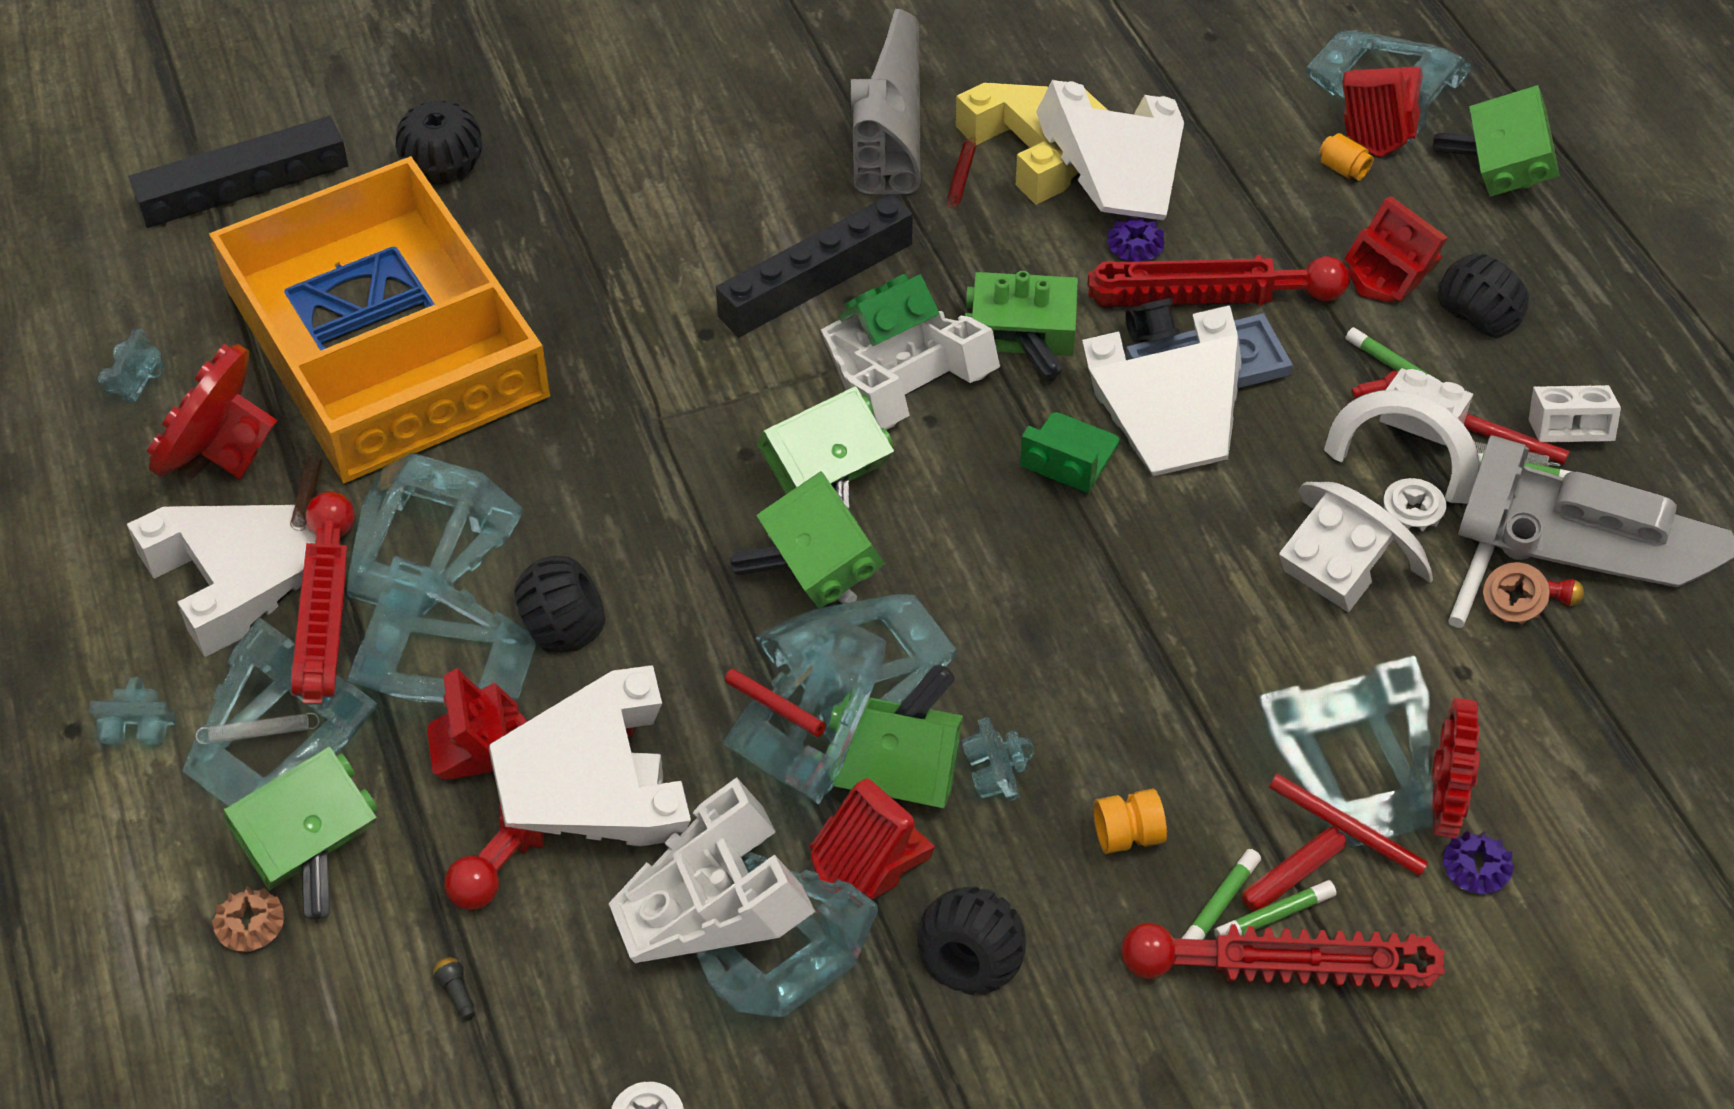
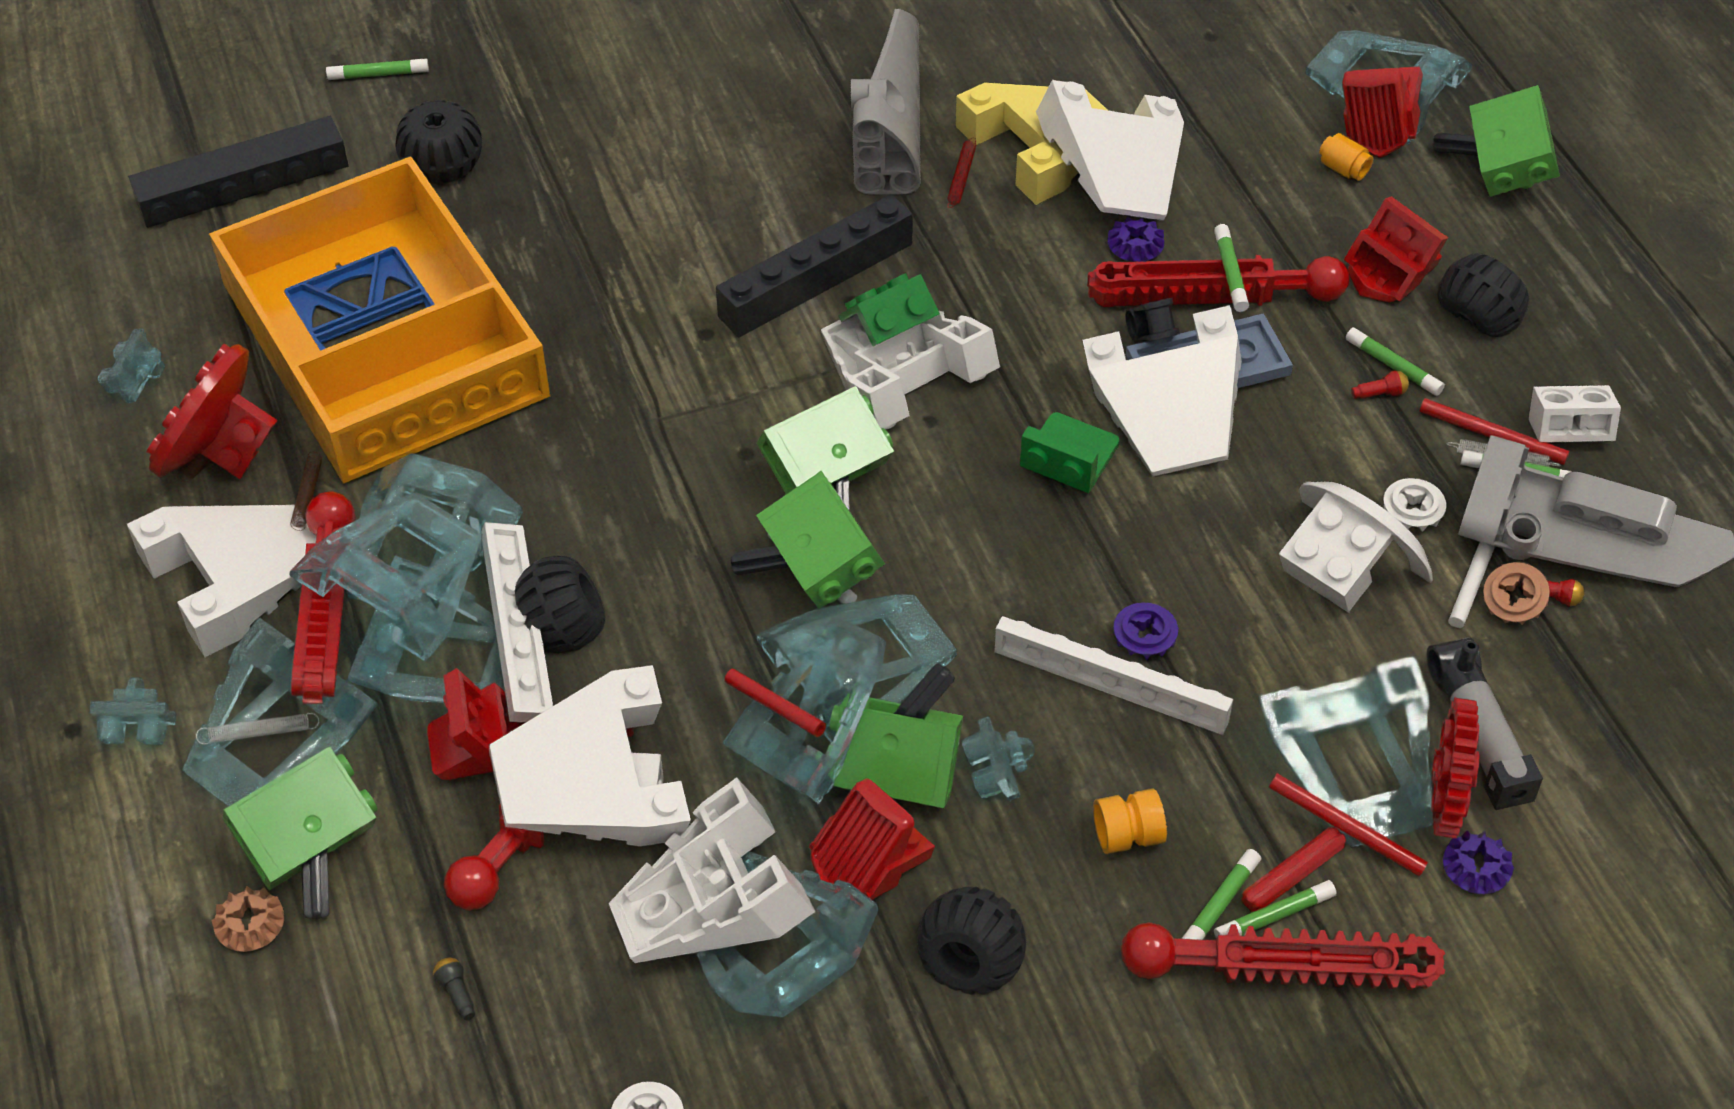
bright green piece [965,271,1078,381] -> none
white piece [1324,368,1479,504] -> none
none -> clear light blue windscreen [289,493,483,662]
none -> bright green bar [326,59,429,80]
none -> white plate [481,522,553,722]
none -> white plate [995,616,1233,735]
none -> dark purple gear [1113,603,1178,660]
none -> bright green bar [1214,224,1249,312]
none -> piece [1426,637,1543,810]

